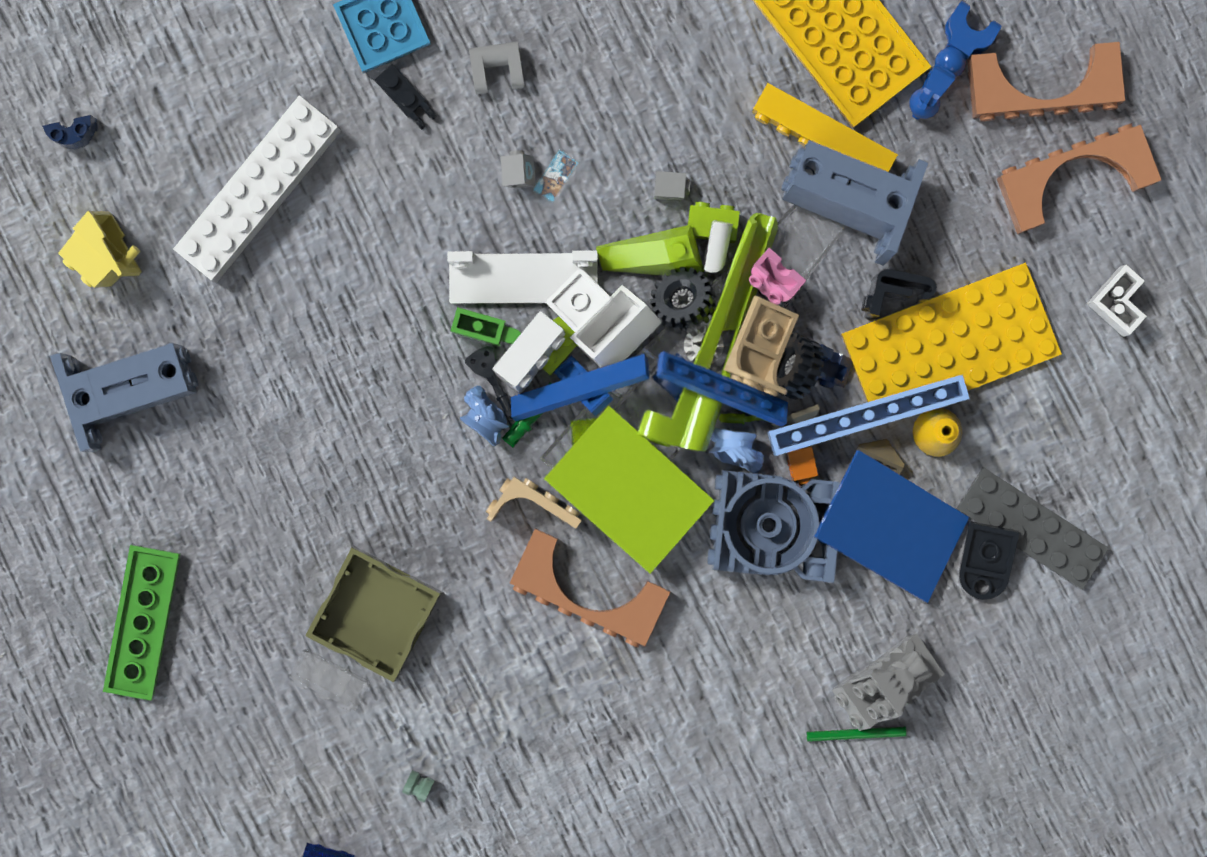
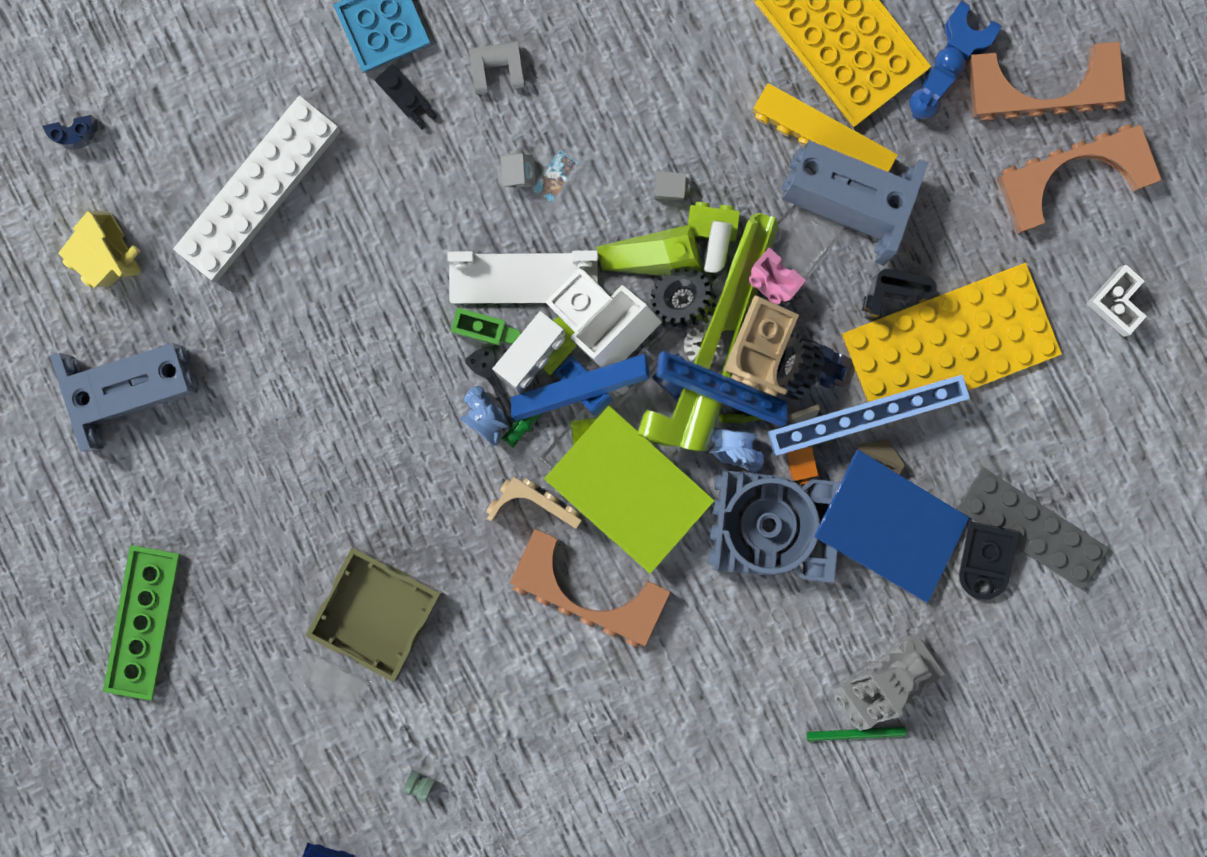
yellow cone [912,408,962,457] -> none

